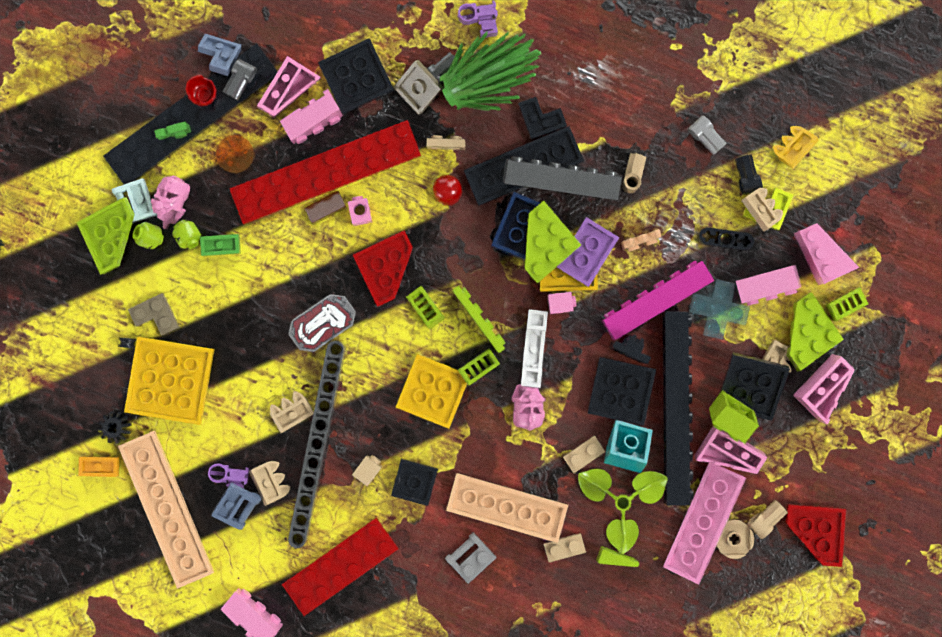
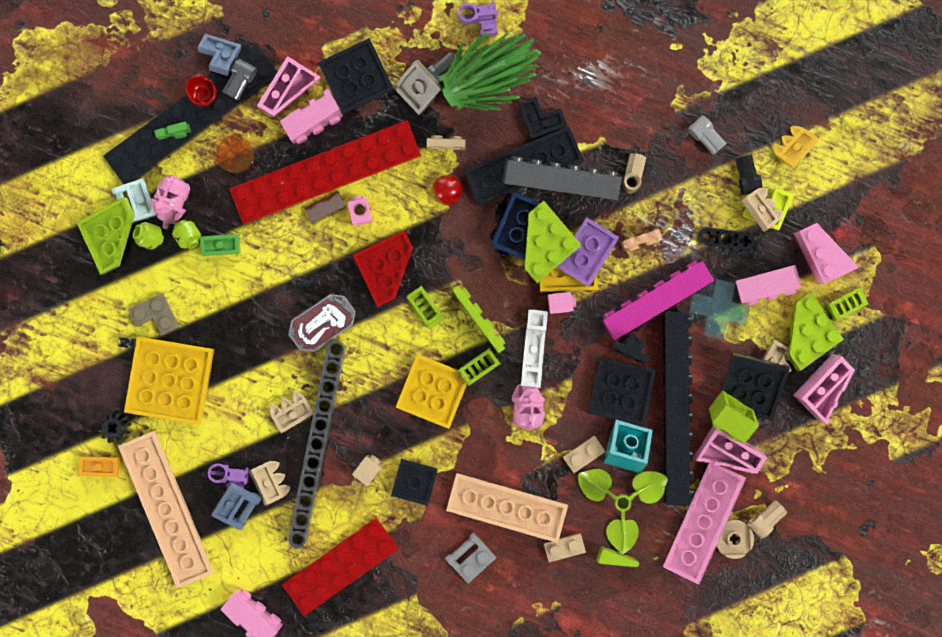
red plate [785,504,846,567] -> none

